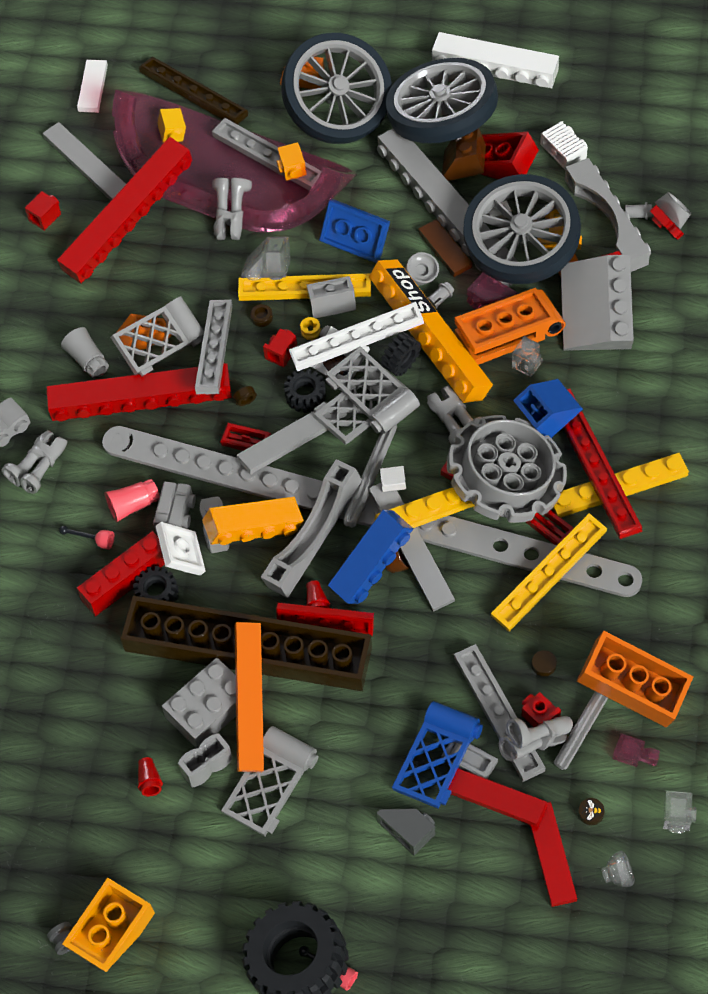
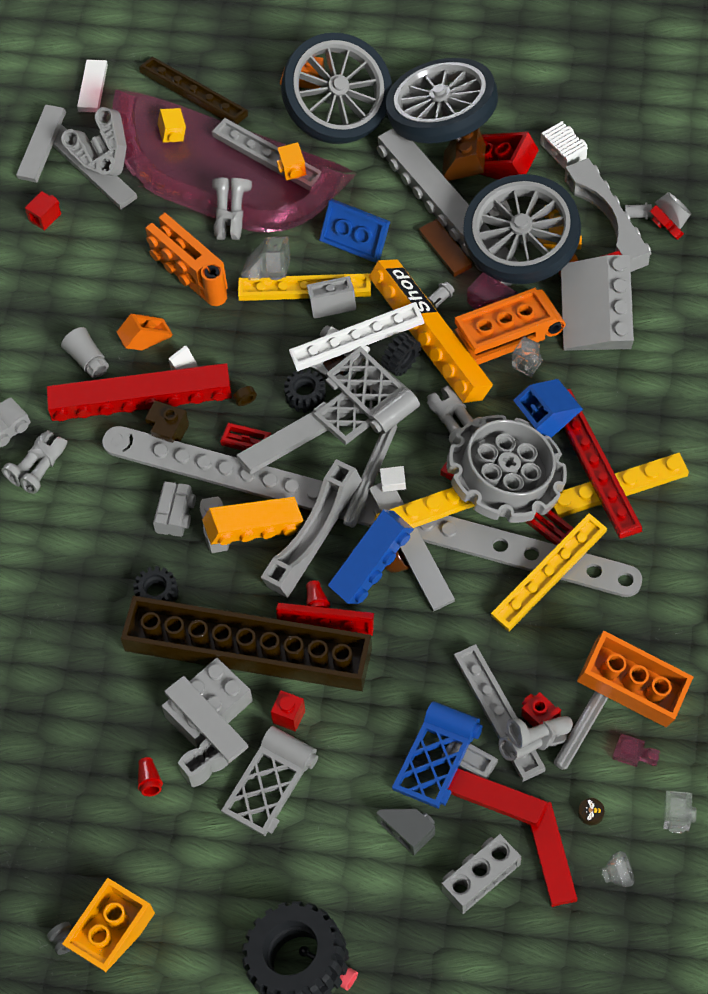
red brick [57,137,193,284] -> none
coral hinge [59,525,115,550] -> none
red brick [77,531,165,617] -> none
coral plant [104,479,160,522] -> none
light grey piece [110,296,204,377] -> none
white tile [156,522,206,575] -> none
light grey plate [195,300,233,395] -> none
orange tile [235,622,264,772] -> none
dark brown tile [250,304,273,327] -> none
red brick [263,328,297,367] -> none
yellow bush [300,317,321,340] -> none
light grey piece [405,252,439,286] -> none
white brick [432,32,559,88] -> none
dark brown tile [532,650,557,676] -> none
none -> light grey tile [16,105,66,183]
none -> light grey connector [61,107,127,176]
none -> orange hinge [145,213,228,306]
none -> dark brown brick [145,401,189,443]
none -> light grey tile [164,676,248,763]
none -> white slope [169,346,198,370]
none -> red brick [271,690,306,732]
none -> light grey brick [442,834,521,914]

